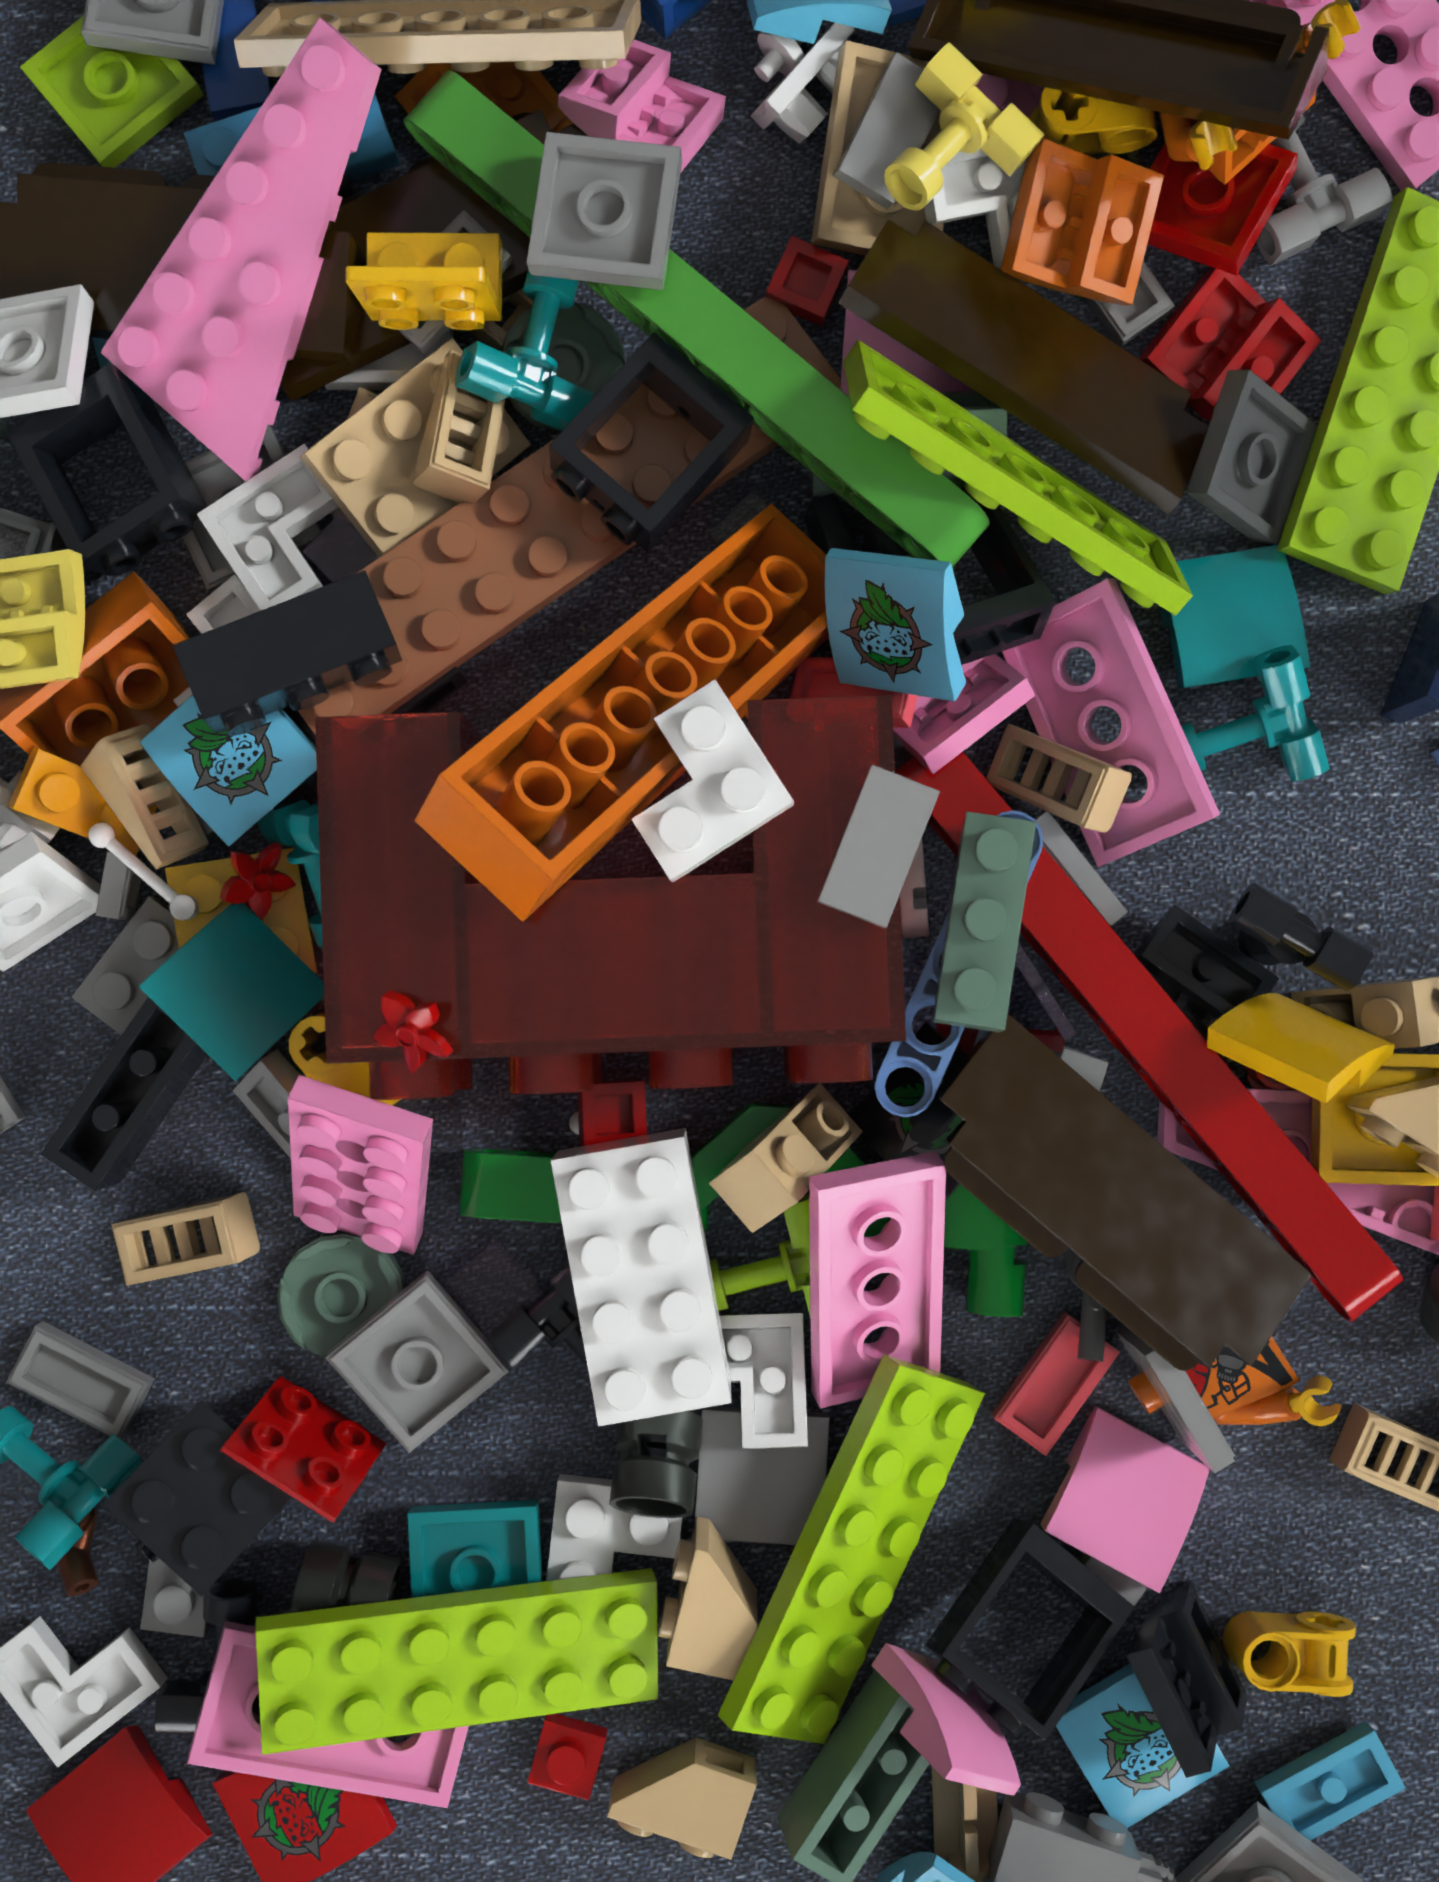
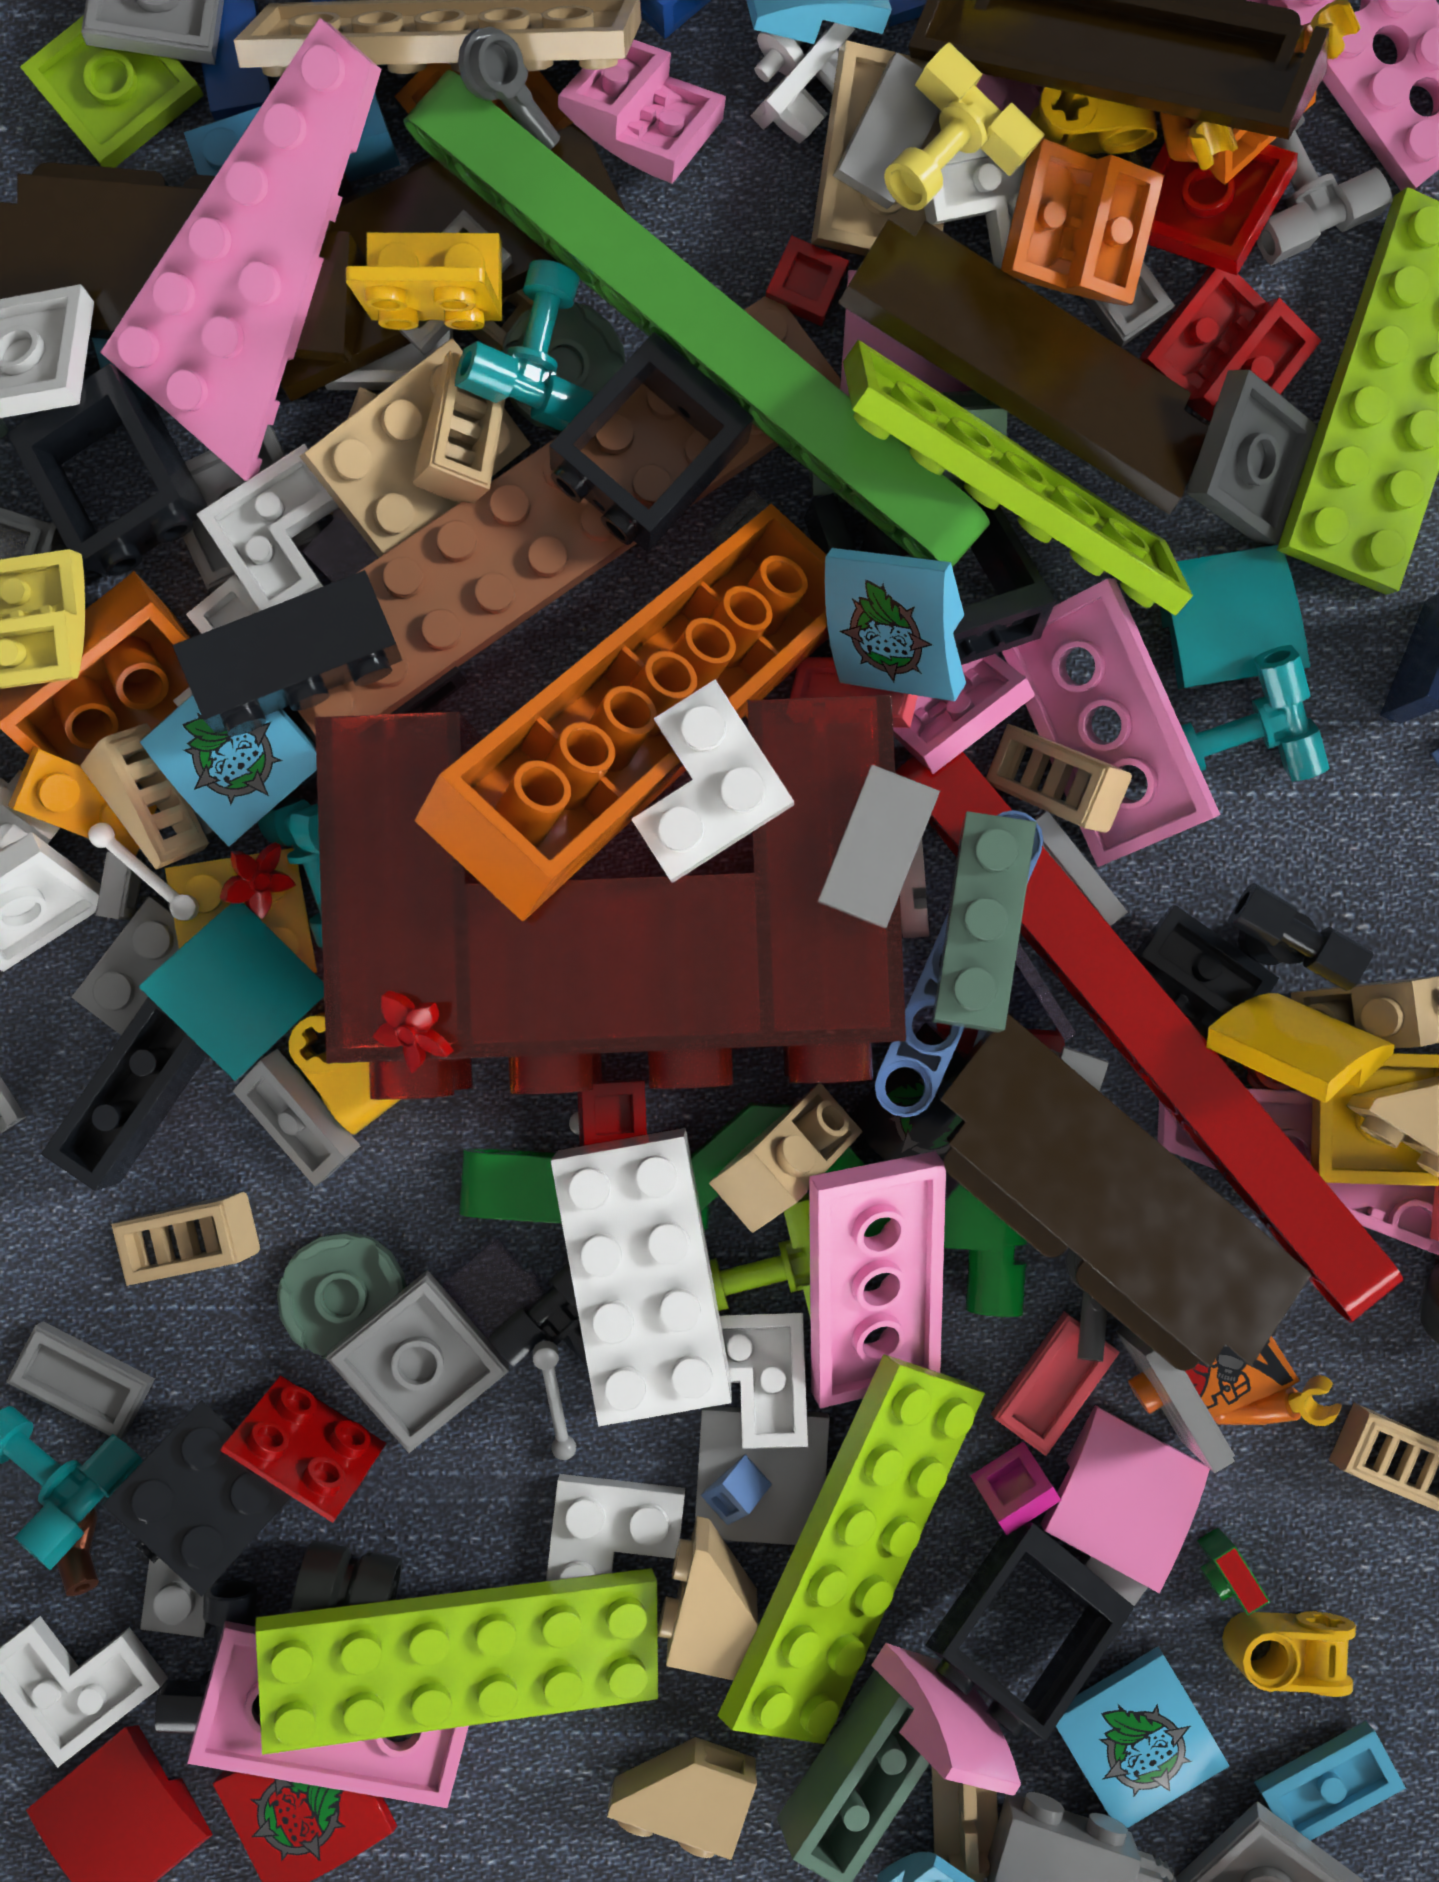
bright pink plate [288,1075,433,1255] -> none
teal plate [407,1499,543,1598] -> none
light grey plate [527,132,682,290] -> none
red plate [527,1713,608,1801] -> none
pearl dark grey wheel [609,1411,703,1518] -> none
black slope [1126,1580,1248,1778] -> none
none -> dark grey plate [458,27,560,150]
none -> light grey hinge [533,1341,576,1460]
none -> medium blue piece [701,1454,772,1525]
none -> dark pink plate [970,1441,1062,1535]
none -> plate [1197,1527,1270,1616]

